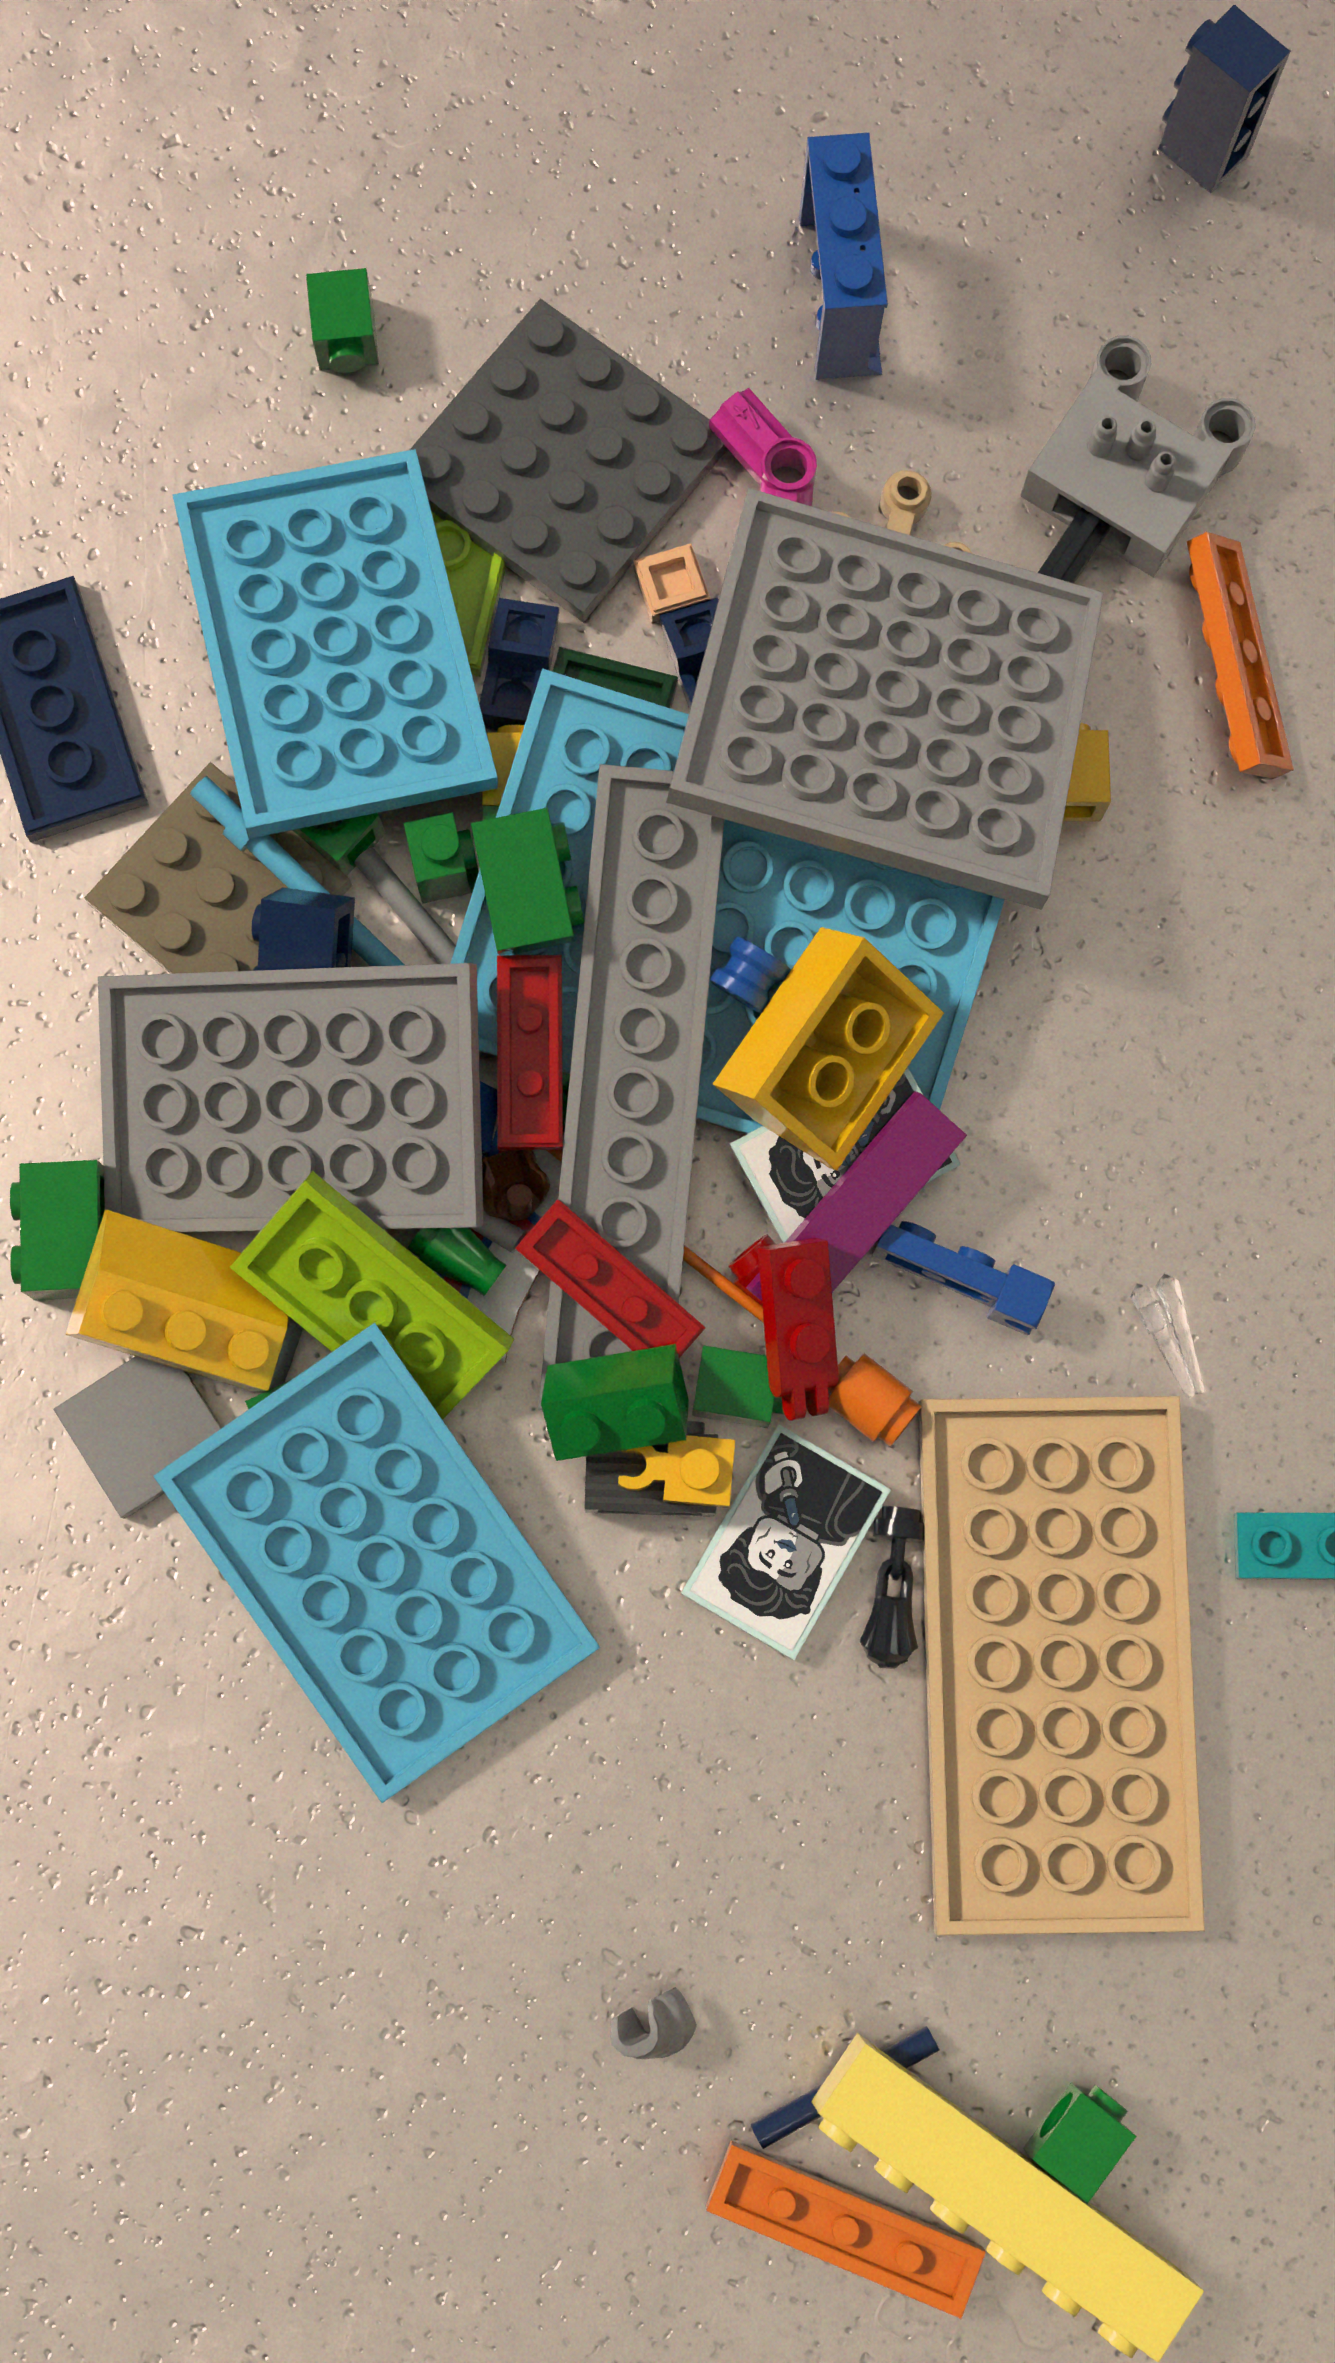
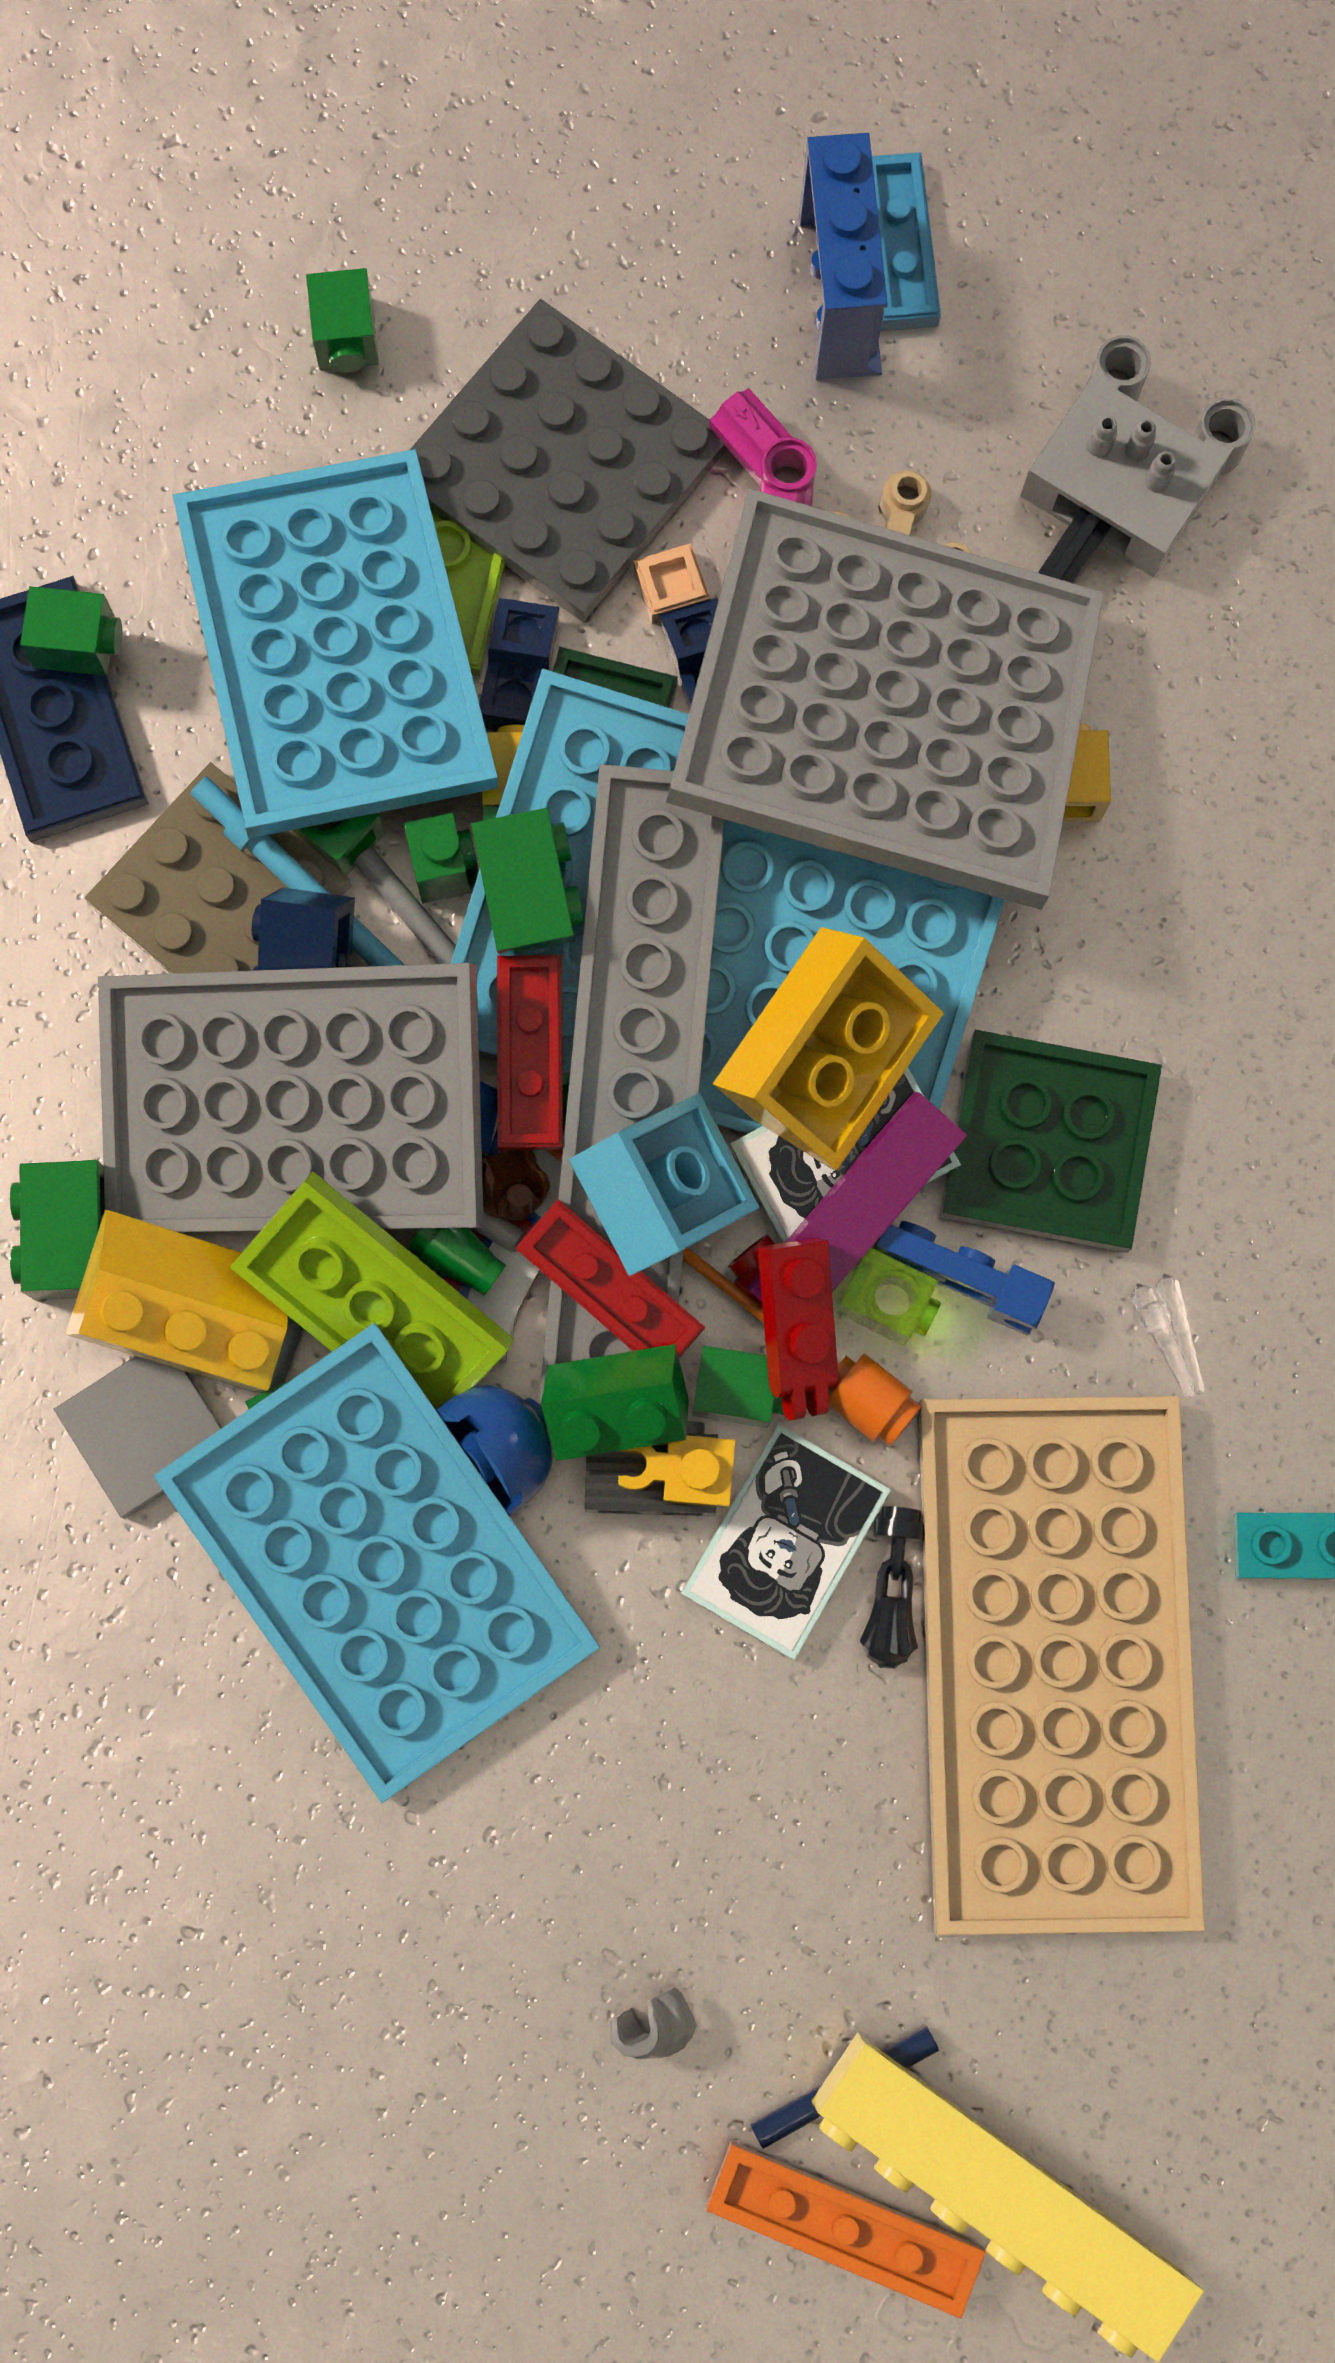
blue wheel [709,936,790,1013] -> none
green brick [1023,2083,1137,2204] -> none
dark blue brick [1158,5,1291,193] -> none
orange plate [1187,532,1294,779] -> none
none -> green brick [20,586,122,676]
none -> blue cylinder [435,1385,552,1517]
none -> medium azure slope [568,1092,760,1276]
none -> clear neon green brick [836,1248,941,1346]
none -> dark azure tile [872,152,941,331]
none -> dark green plate [940,1029,1162,1253]

